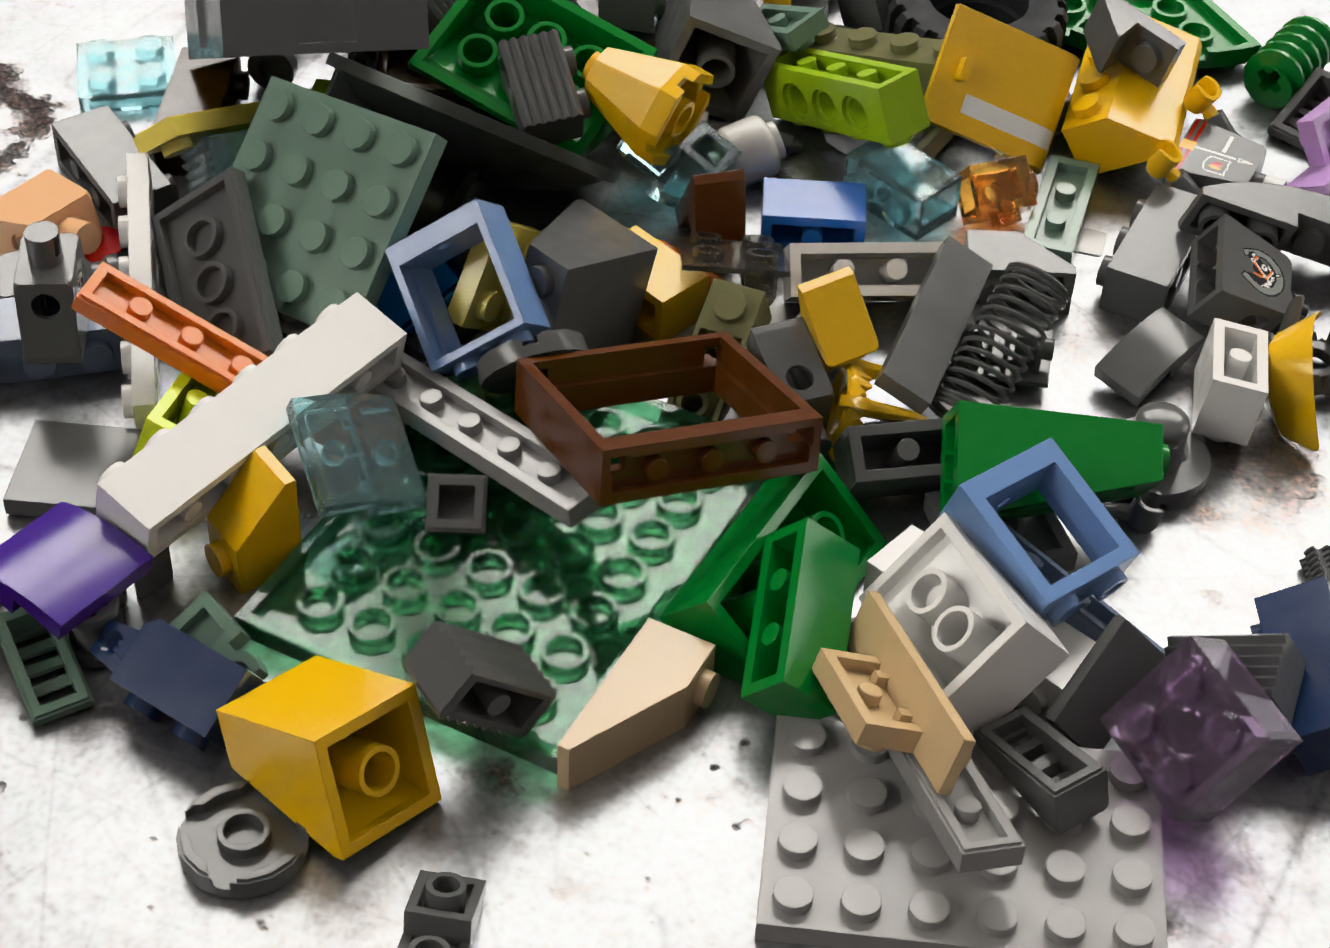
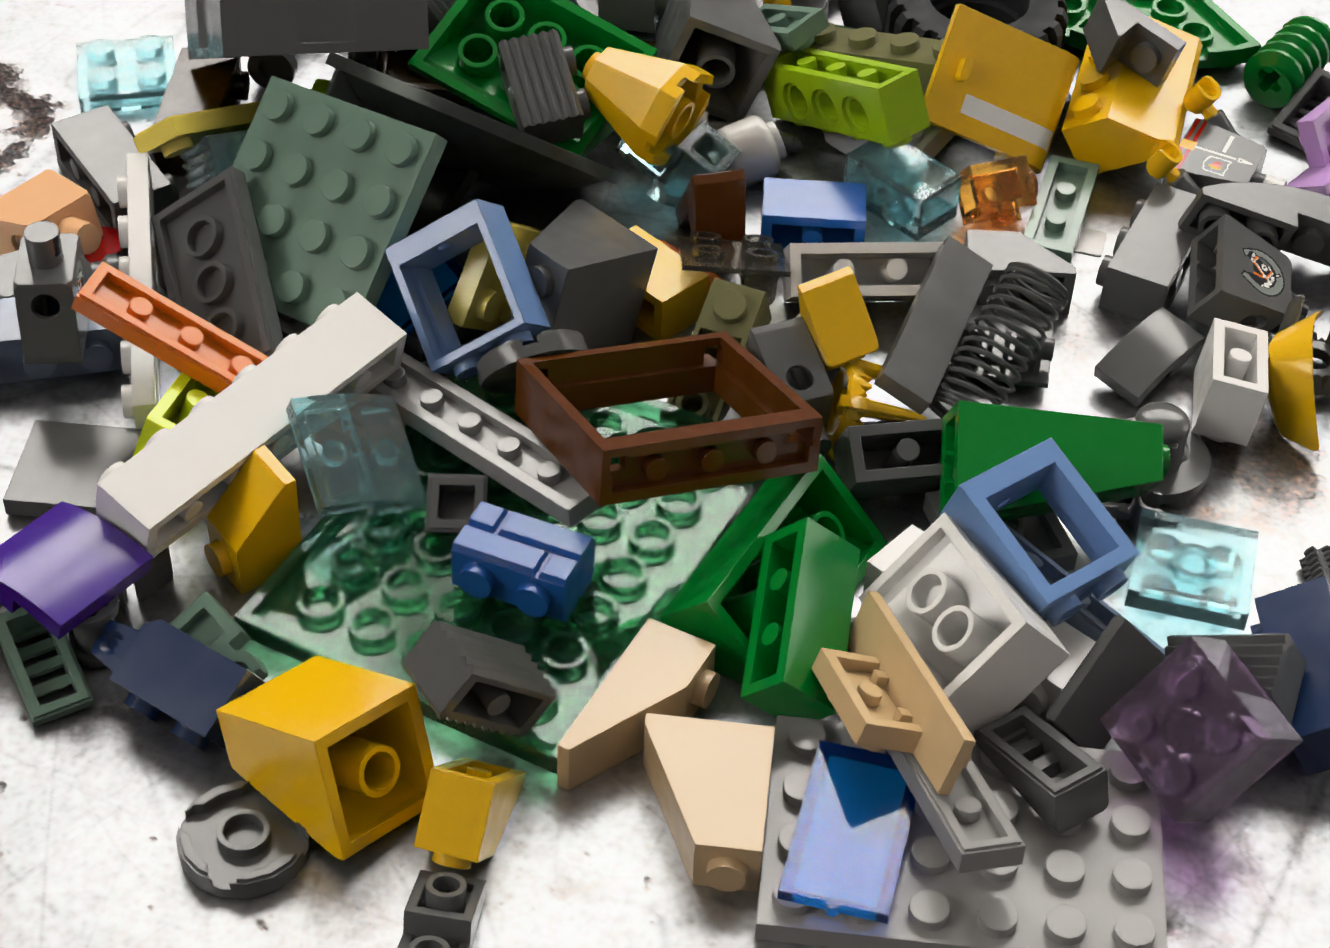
none -> yellow slope [413,757,526,869]
none -> blue brick [451,501,594,622]
none -> tan slope [643,713,775,892]
none -> clear blue piece [777,740,916,924]
none -> clear light blue plate [1124,508,1259,631]

